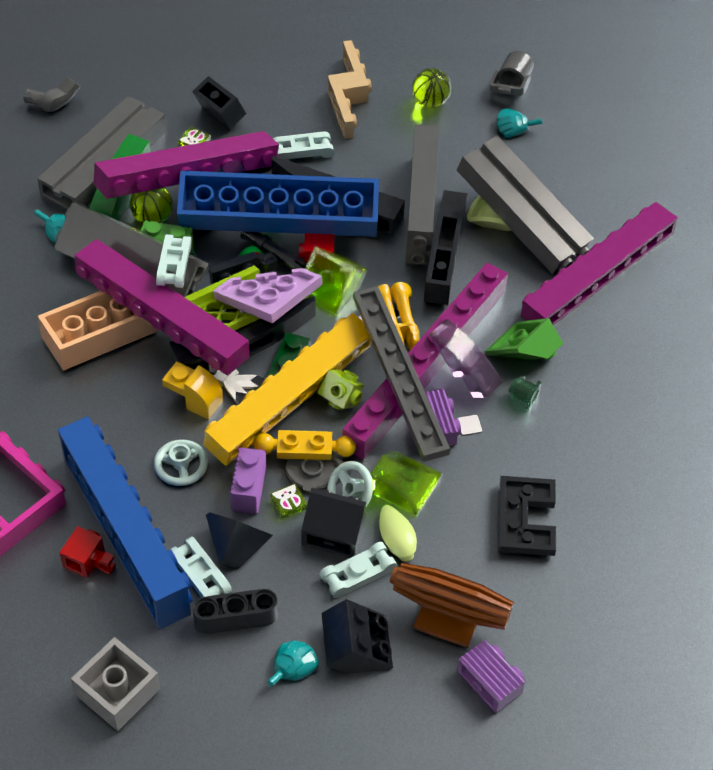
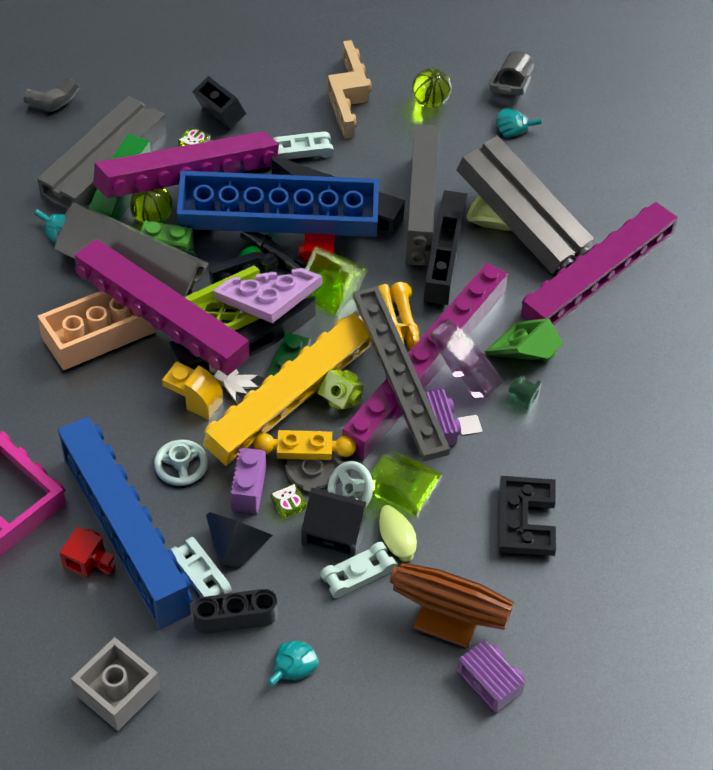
light aqua plate [156,234,192,288] -> none
black slope [321,599,393,674] -> none

